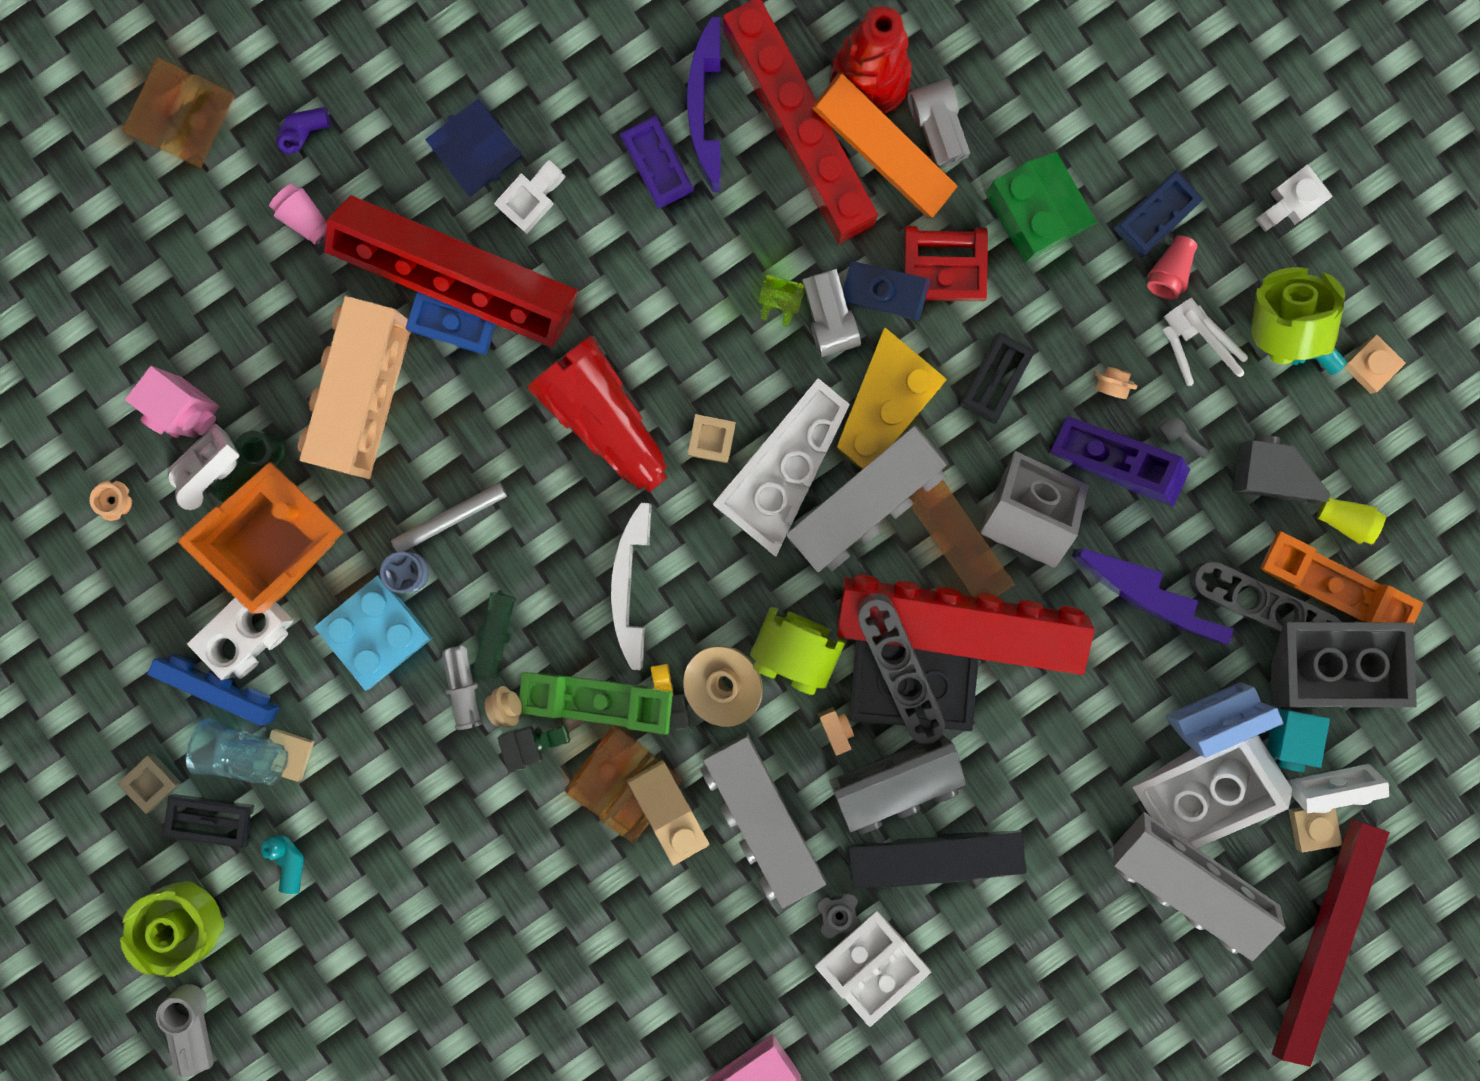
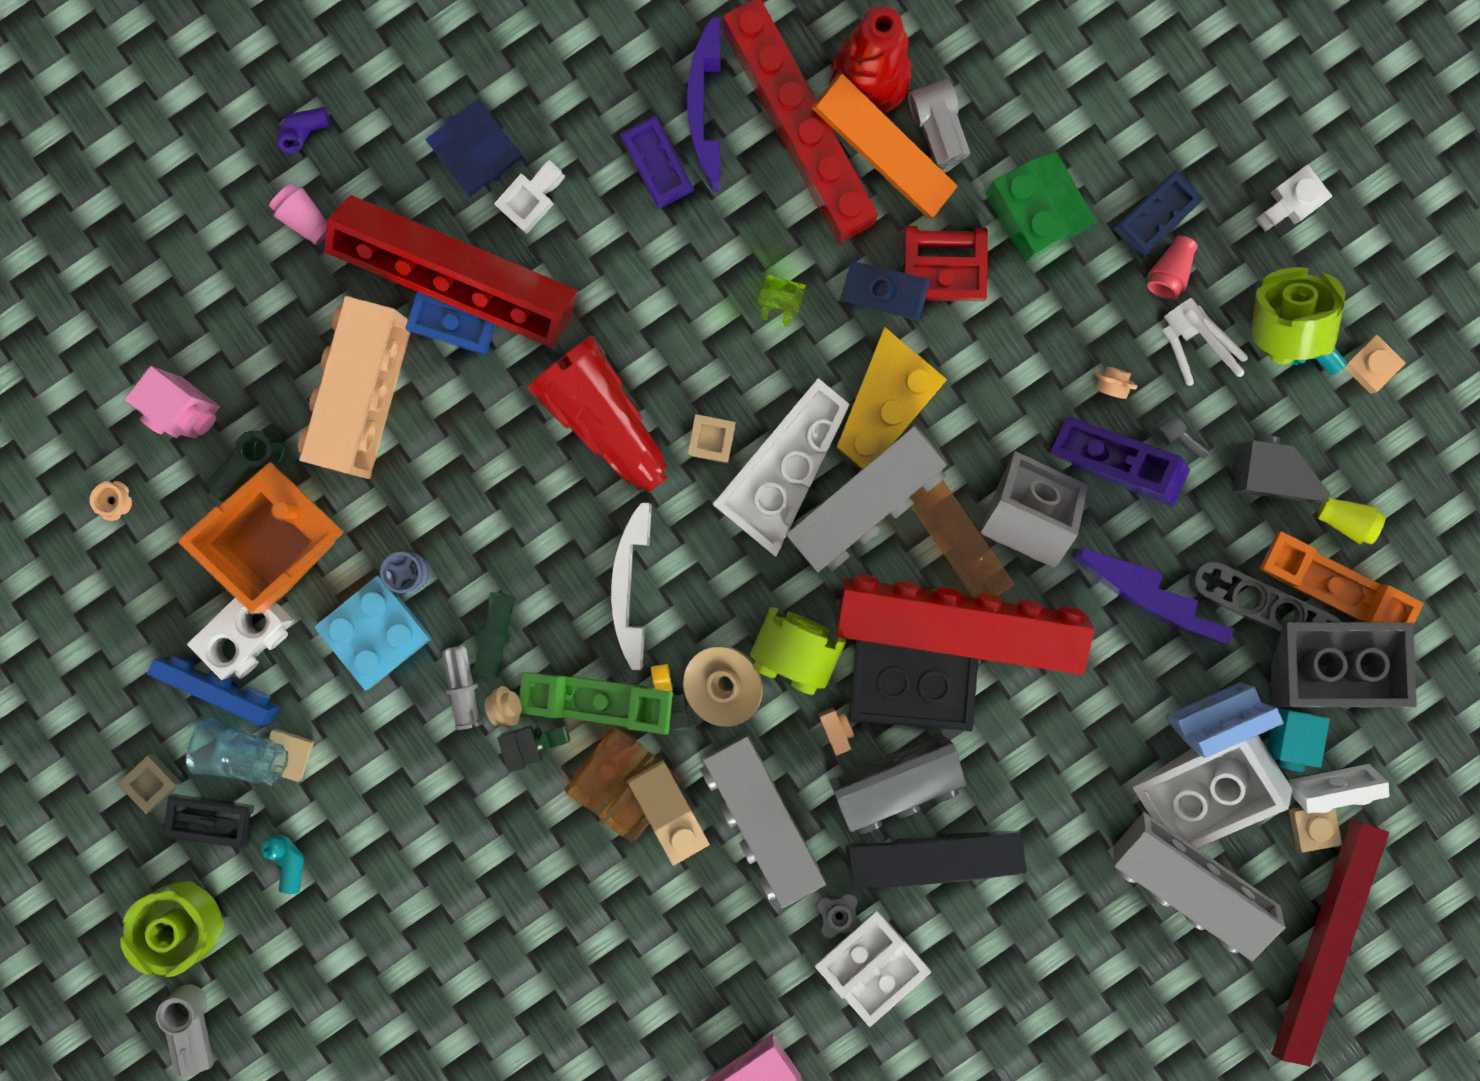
clear orange slope [122,57,235,169] -> none
white plate [167,423,240,510] -> none
light grey bar [391,482,507,552] -> none
light grey piece [801,269,861,358] -> none
dark grey beam [857,593,945,744] -> none
black tile [959,332,1035,424] -> none

